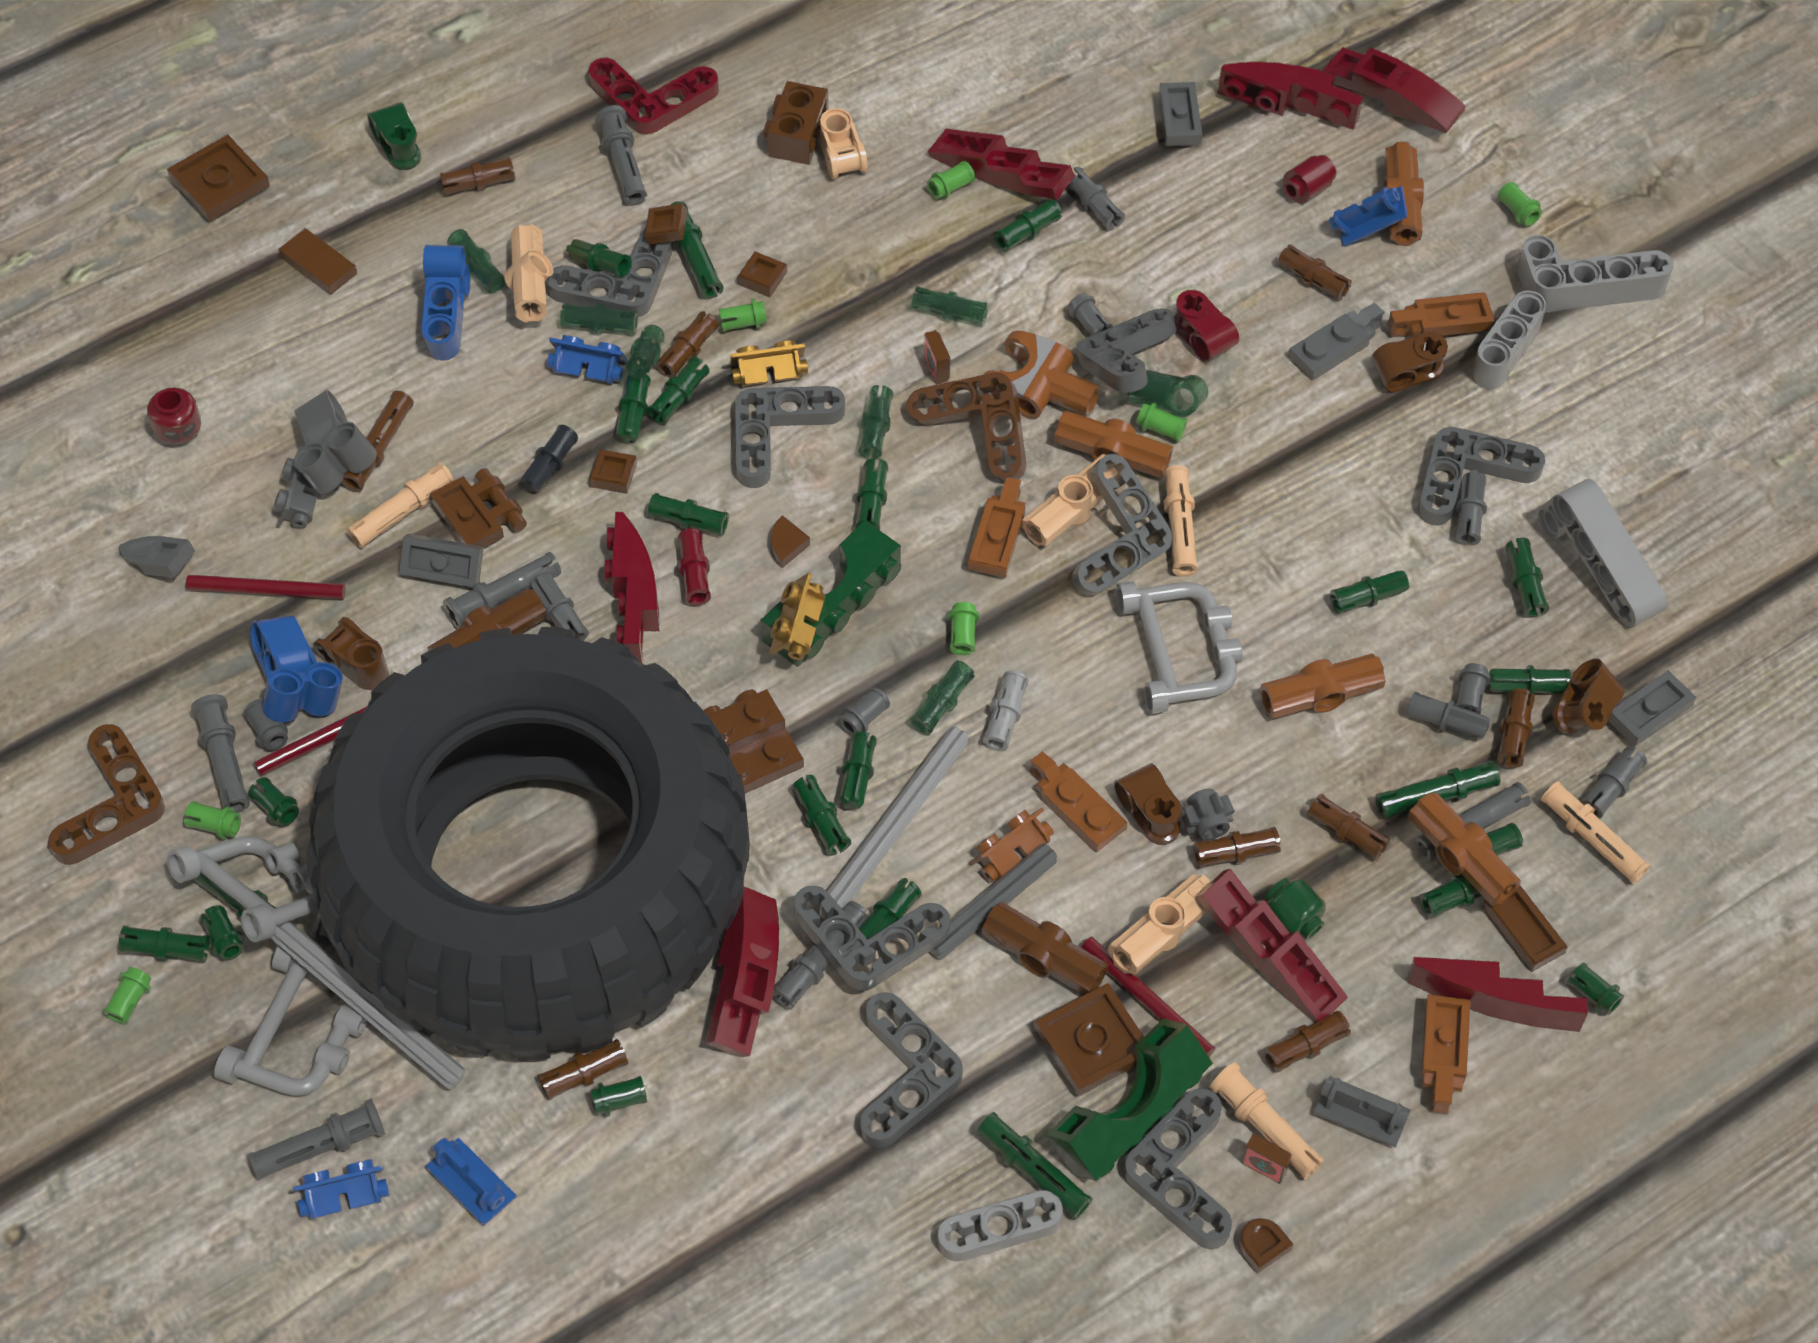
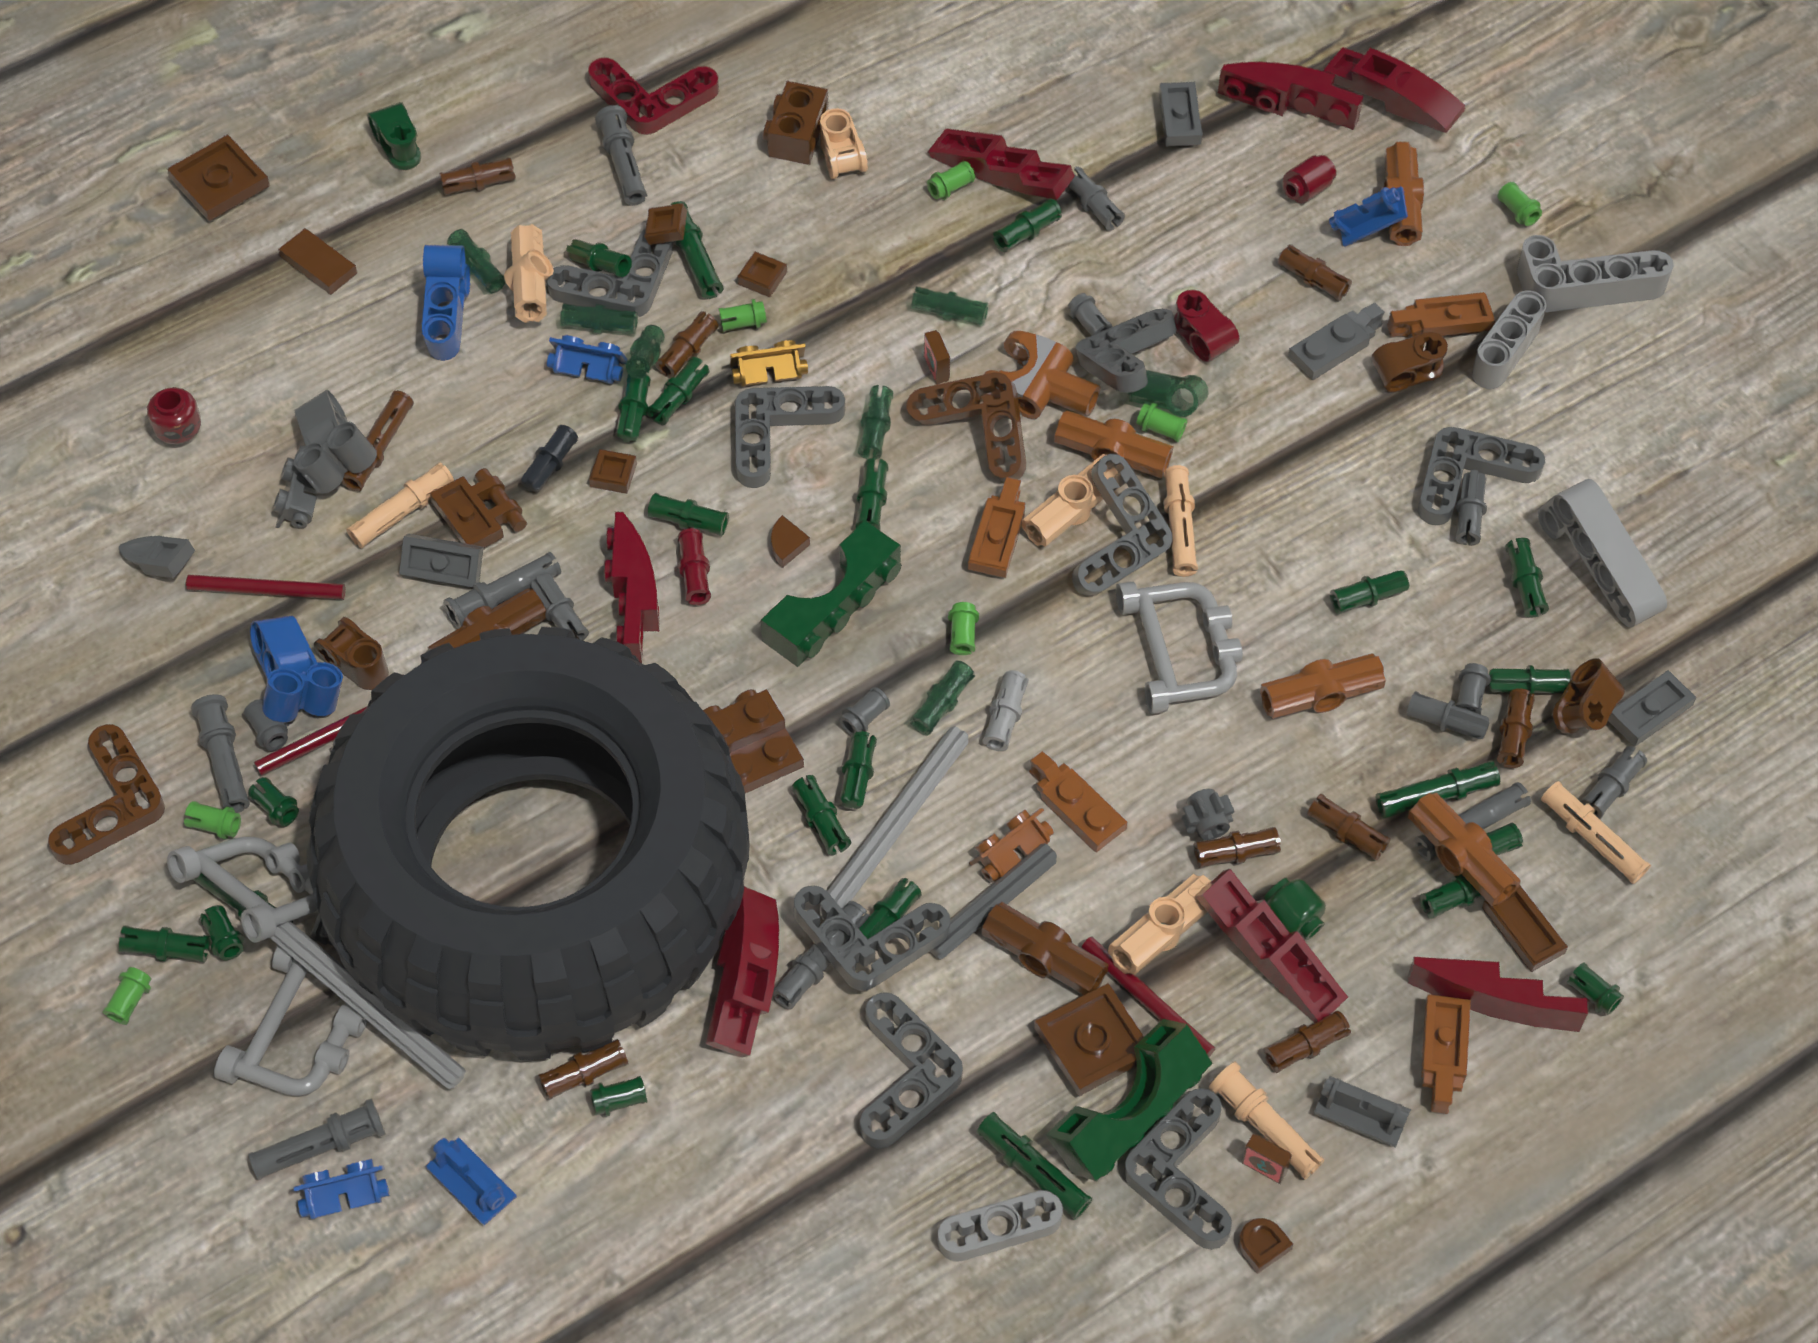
pearl gold hinge [769,572,825,660] -> none
reddish brown piece [1114,763,1181,845] -> none

